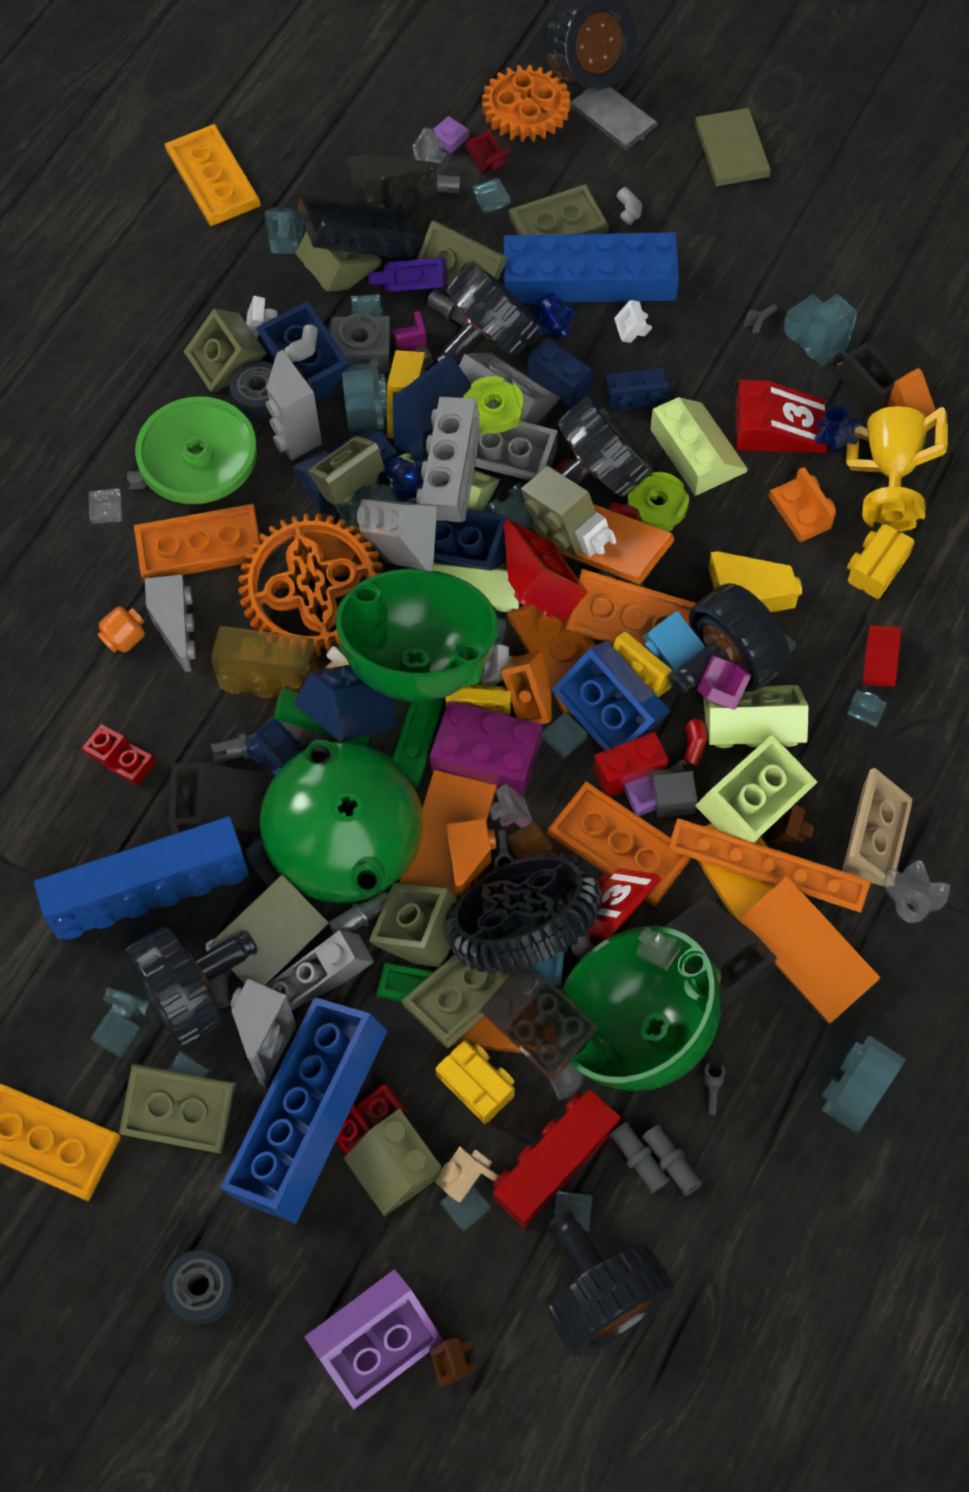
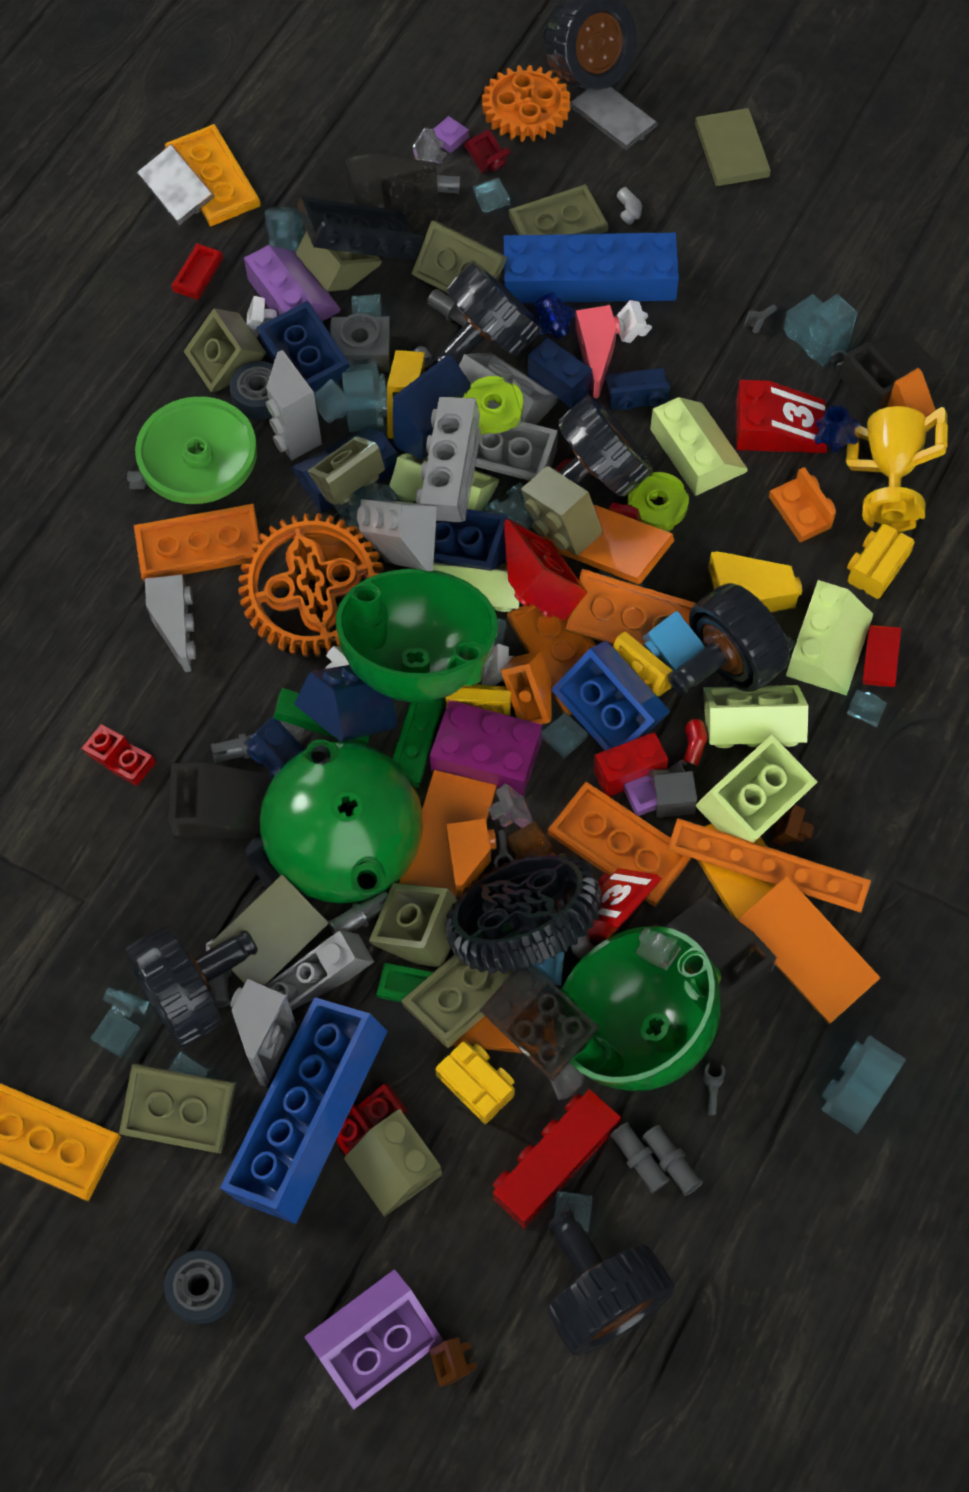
blue brick [34,816,250,940] -> none
clear tile [89,489,122,524] -> none
orange head [97,606,145,653] -> none
clear yellow brick [211,626,320,698] -> none
light grey arm [284,325,318,362] -> none
dark purple hinge [369,257,448,293] -> none
clear blue rock [385,457,424,502] -> none
magenta panel [392,311,427,351] -> none
tan bracket [435,1147,498,1203] -> none
clear light blue tile [440,1185,491,1232] -> none
white tile [575,512,617,557] -> none
magenta panel [696,655,751,710] -> none
tan slope [842,768,913,887] -> none
clear plate [884,860,950,923] -> none
none -> flat silver piece [136,144,215,226]
none -> red tile [171,243,223,300]
none -> medium lavender slope [244,245,340,321]
none -> clear light blue tile [314,379,352,424]
none -> coral slope [575,305,620,398]
none -> yellowish green slope [786,580,873,695]

